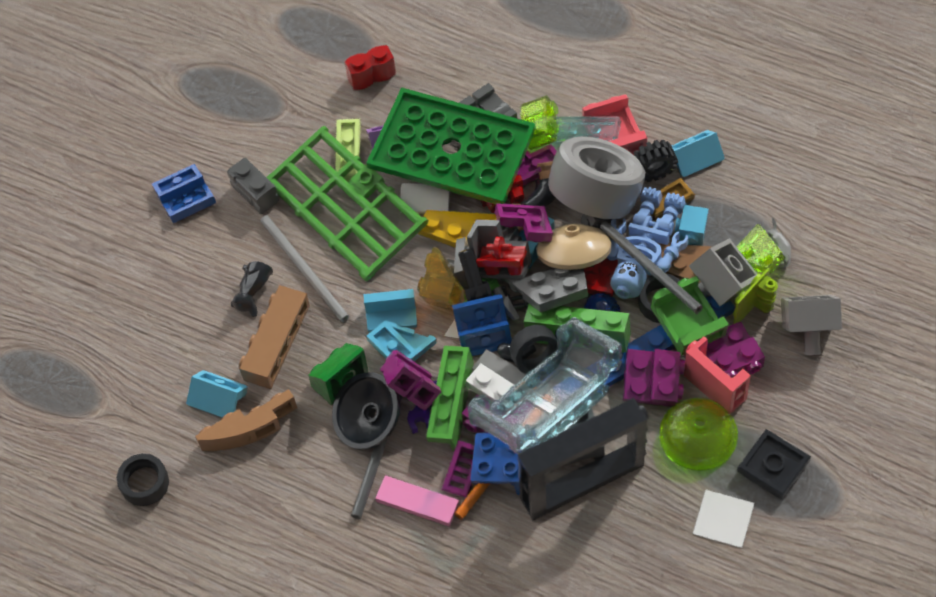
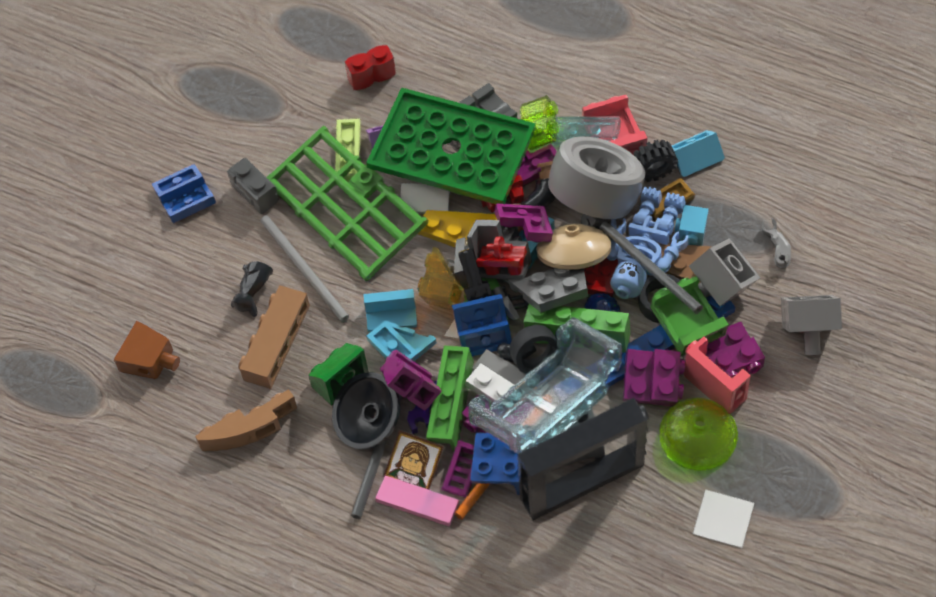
black tyre [116,453,169,506] -> none
medium azure panel [186,370,248,418] -> none
lime hinge [733,268,778,324] -> none
clear neon green wing [736,224,785,275] -> none
black plate [737,429,811,500] -> none
none -> dark orange torso [114,321,180,379]
none -> sticker [384,430,444,490]

